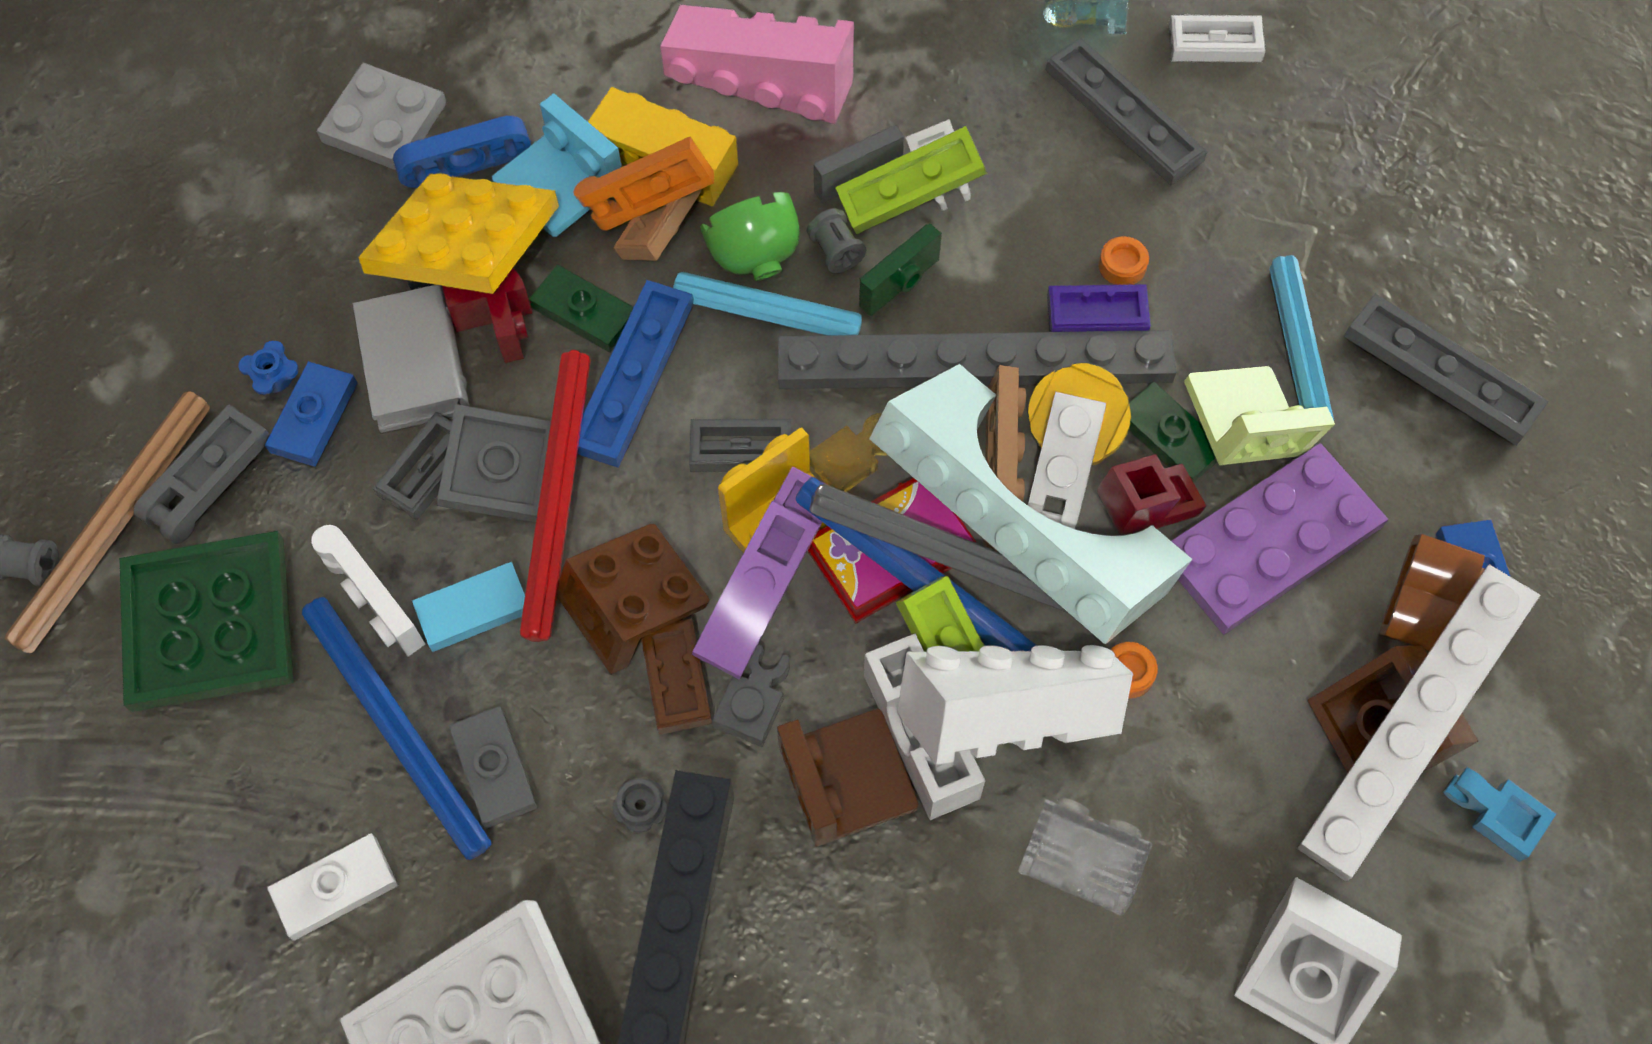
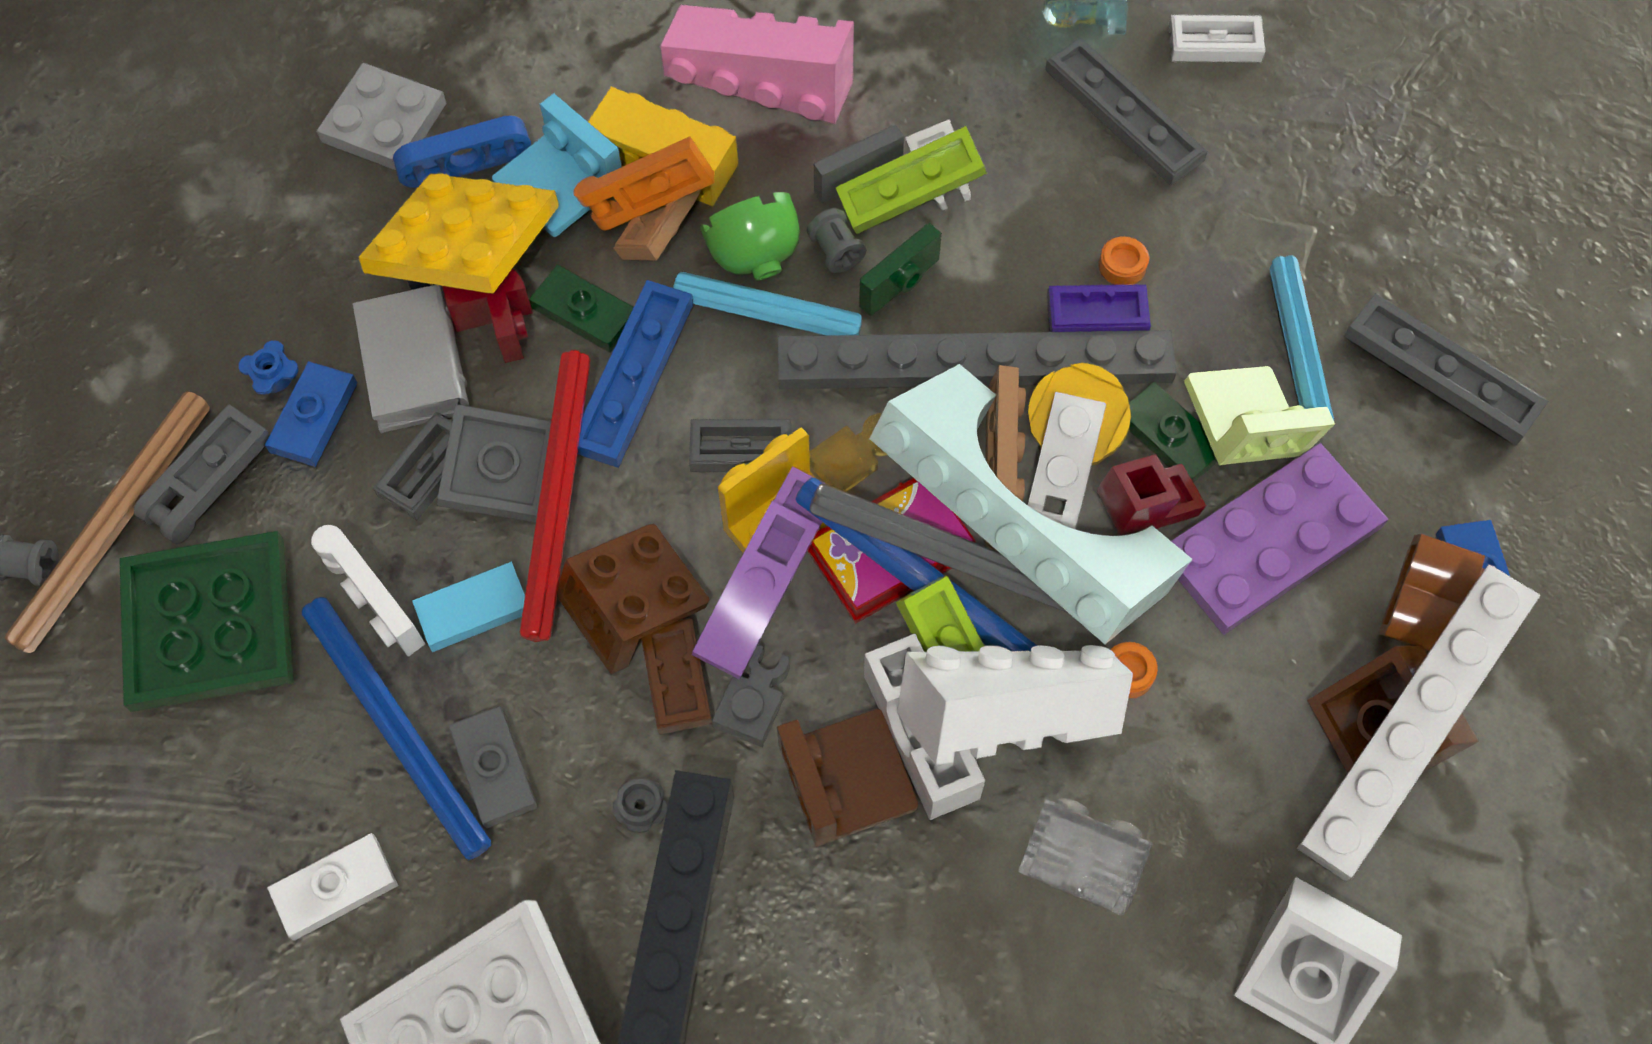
dark azure plate [1443,767,1556,862] -> none

